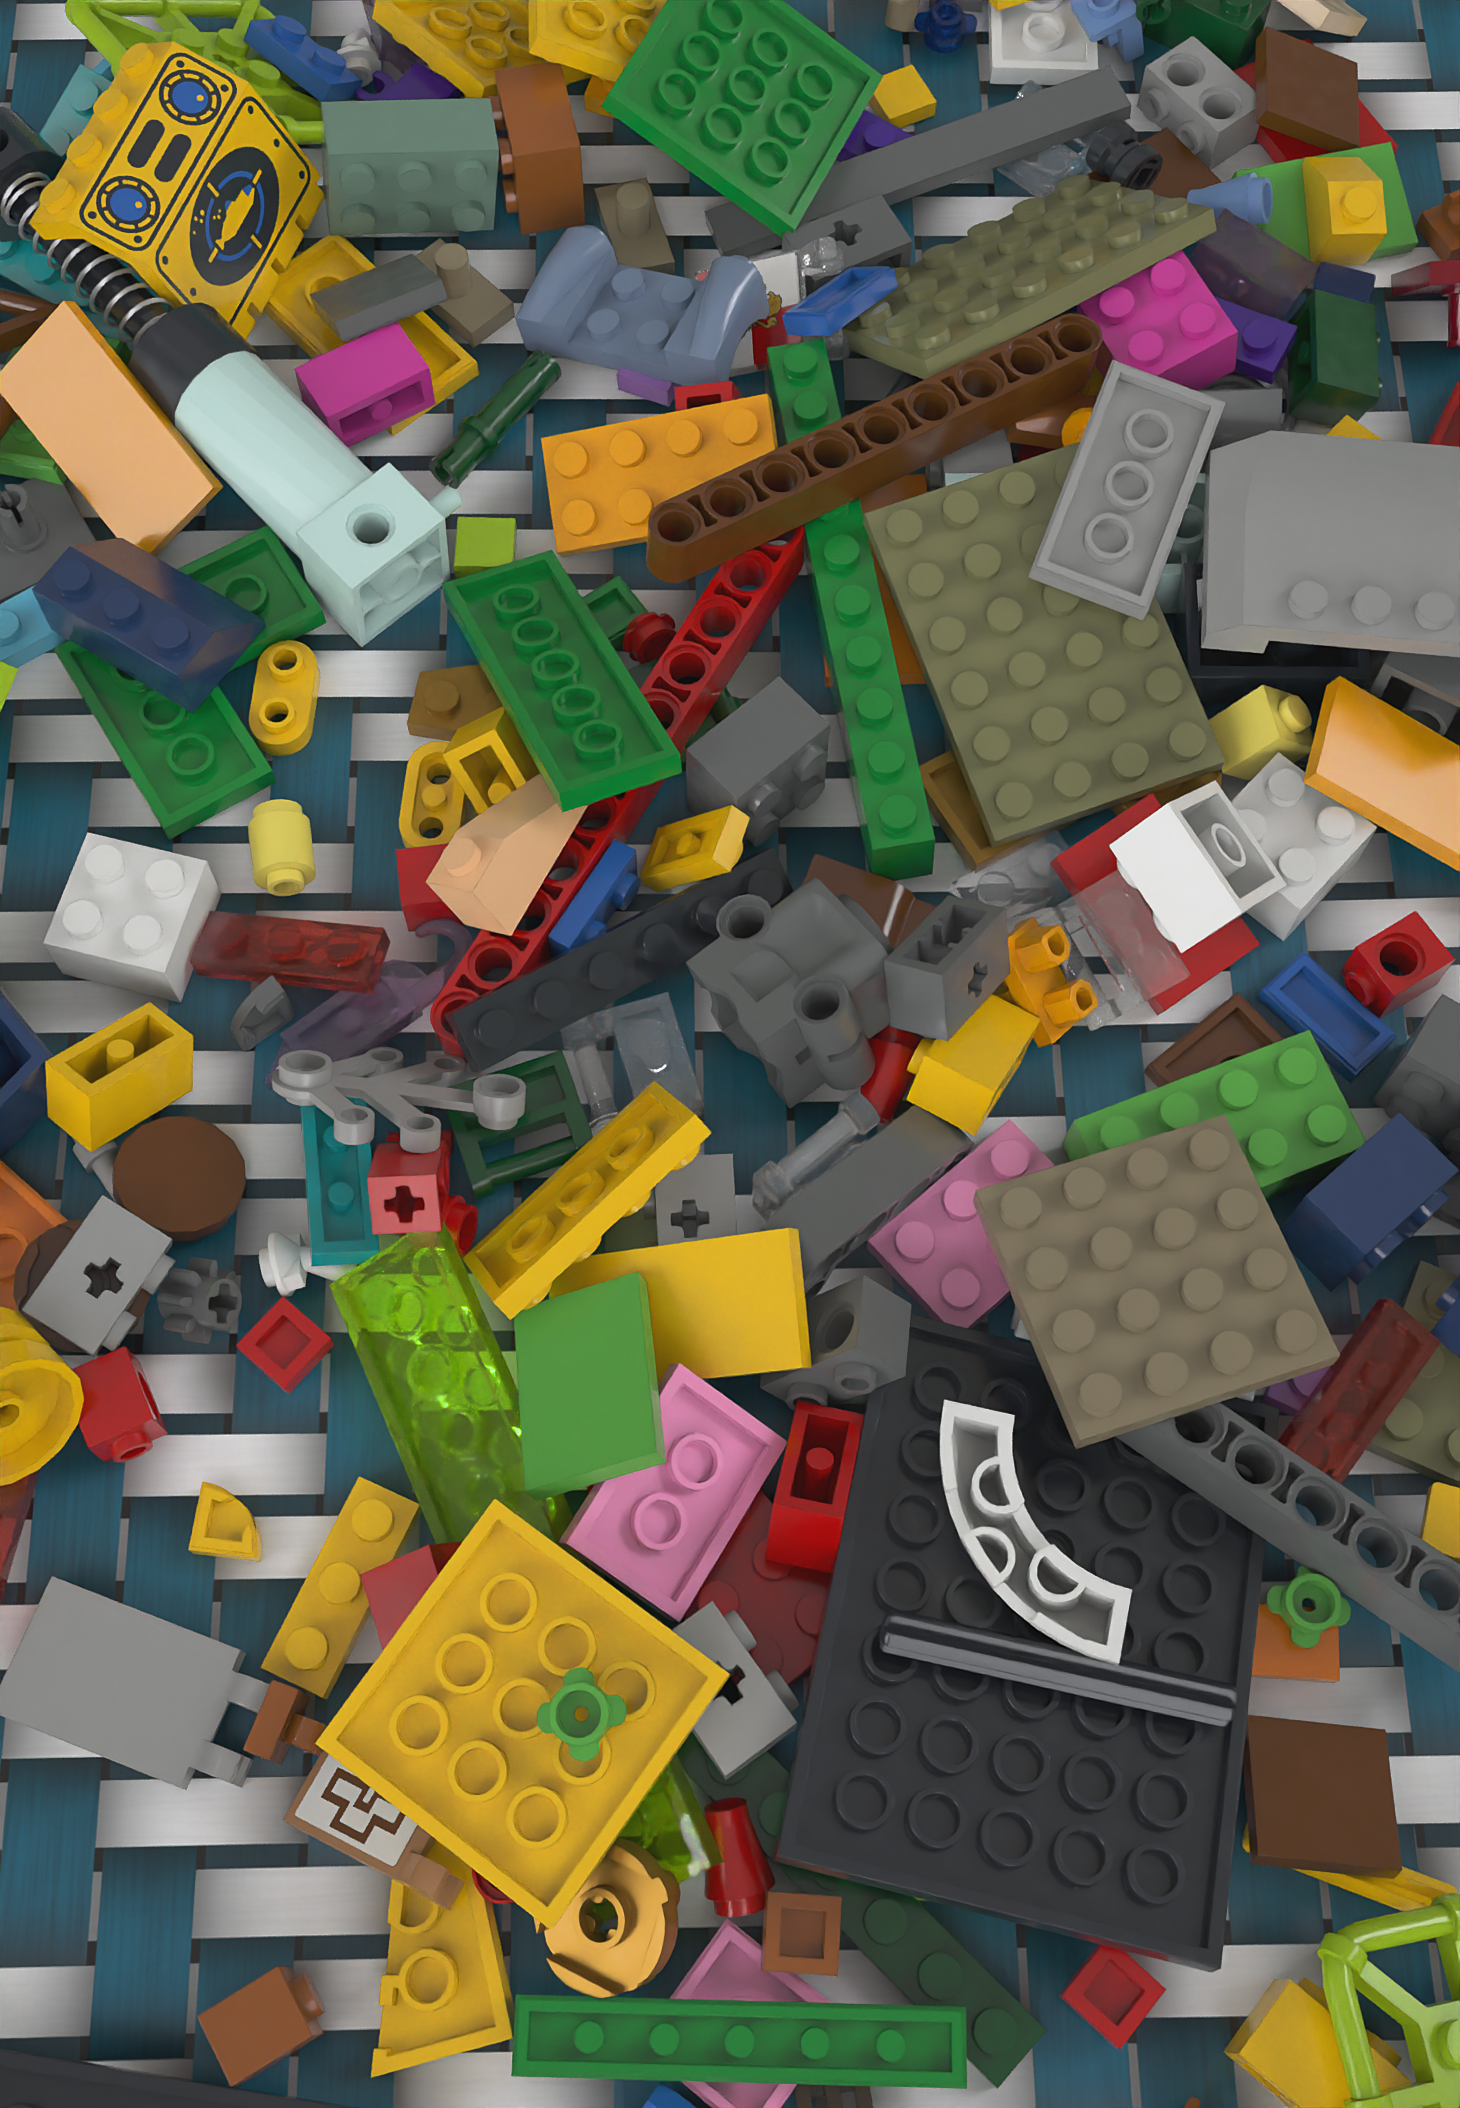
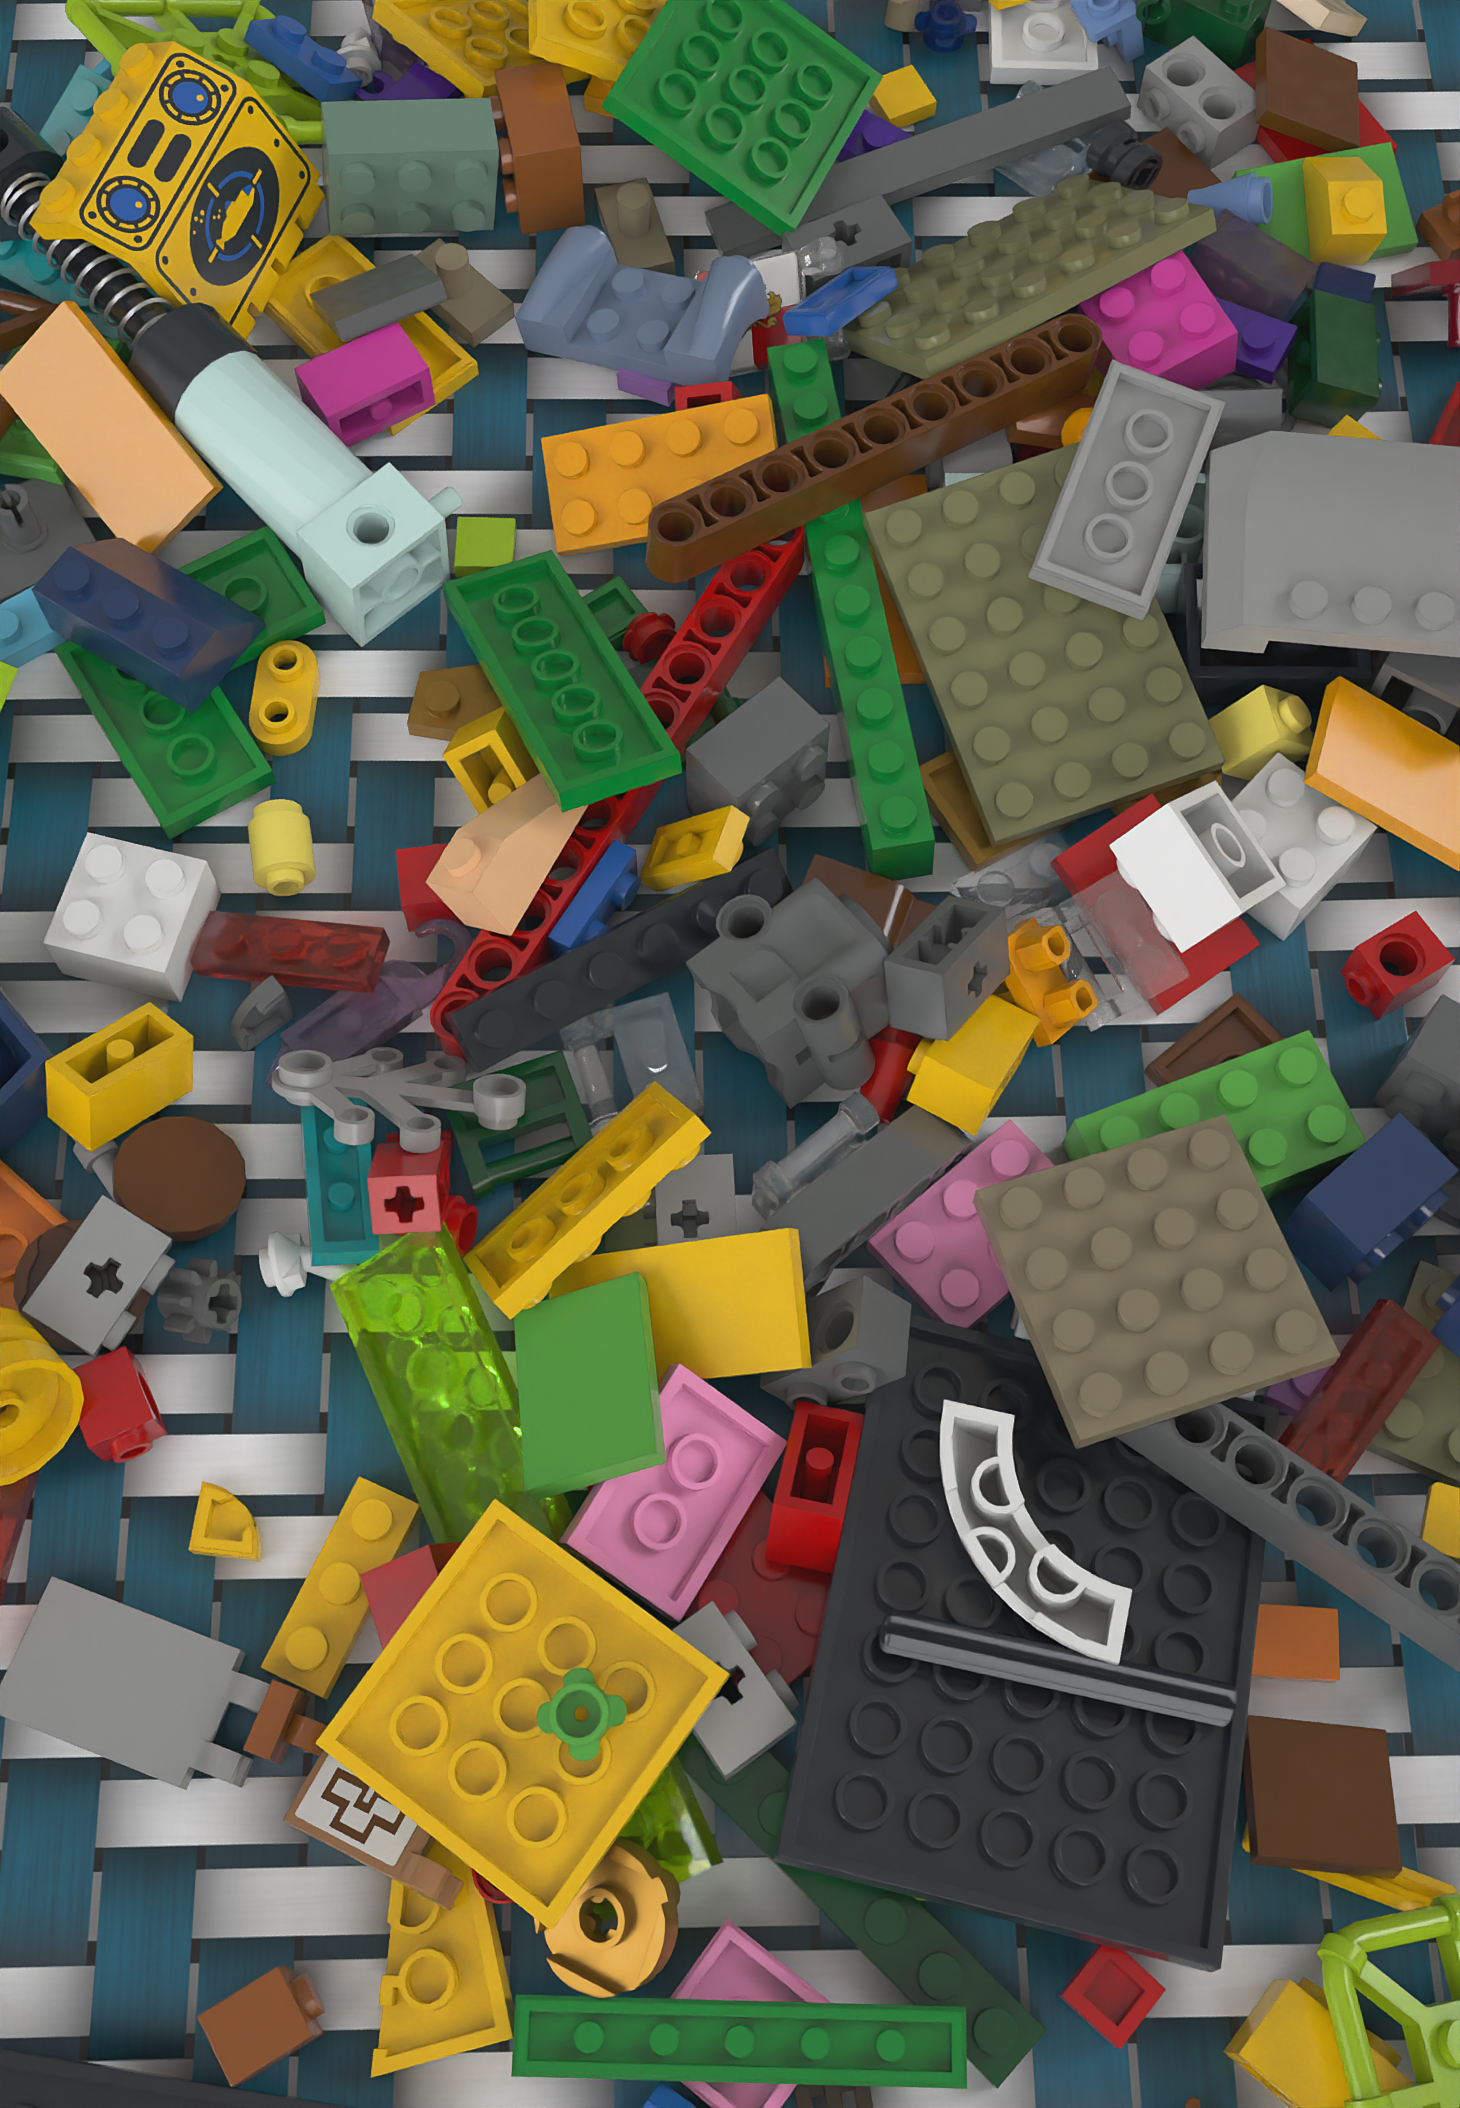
red plate [236,1296,335,1394] -> none
yellow plate [399,741,468,848] -> none
dark green pin [429,349,562,489] -> none
red cone [704,1797,776,1917] -> none
dark orange tile [761,1891,842,1976] -> none
blue tile [1257,951,1397,1083] -> none
bright green plate [1265,1565,1351,1648] -> none

